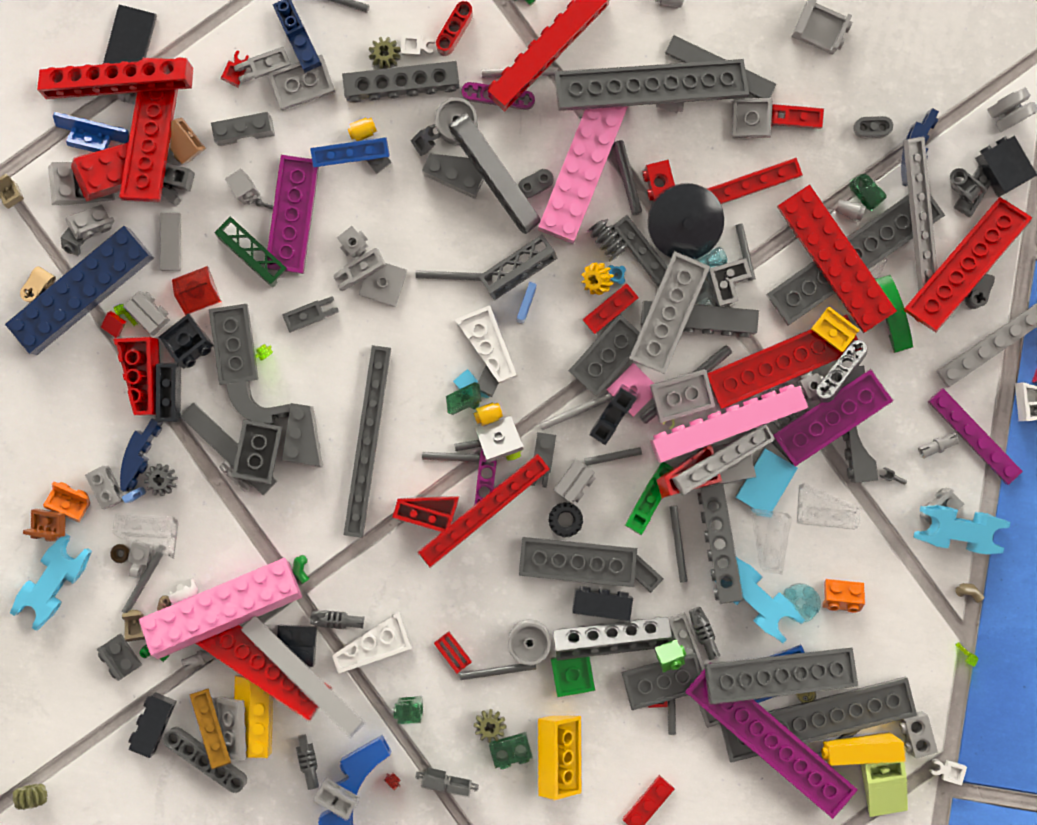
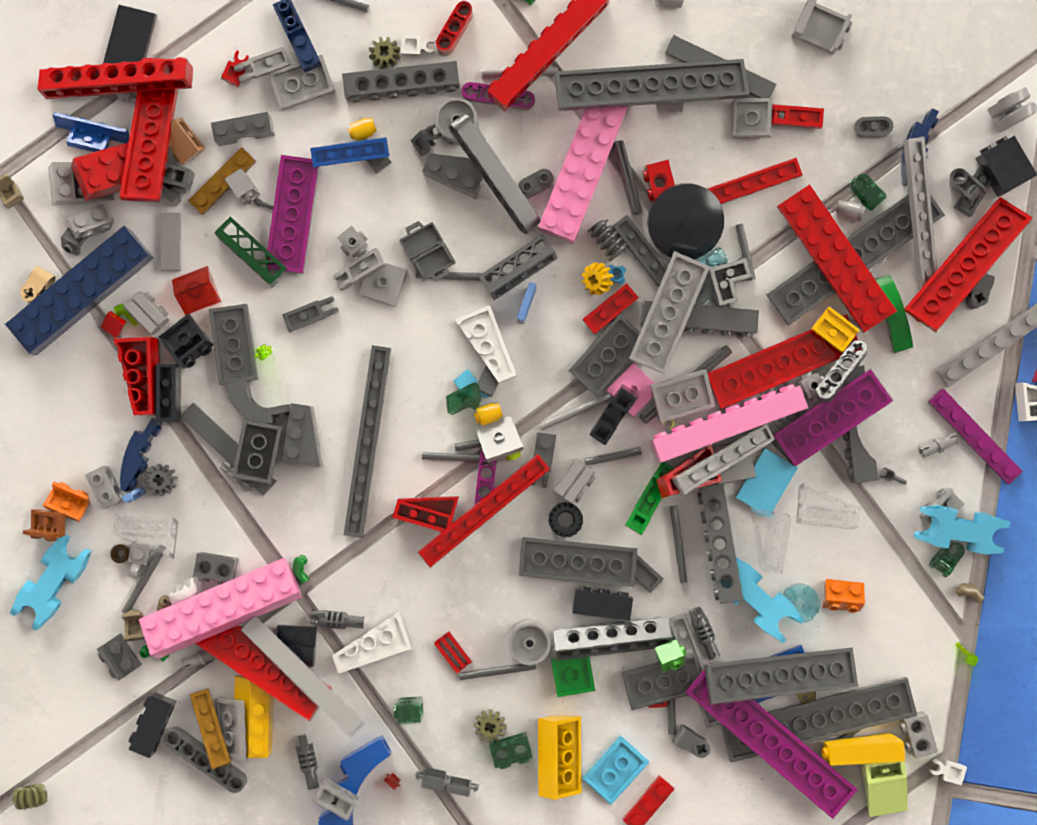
none -> pearl gold plate [188,147,257,215]
none -> dark grey brick [193,552,239,584]
none -> dark grey piece [399,221,456,281]
none -> medium azure tile [582,735,649,805]
none -> dark grey piece [672,724,710,758]
none -> clear green piece [929,540,965,578]

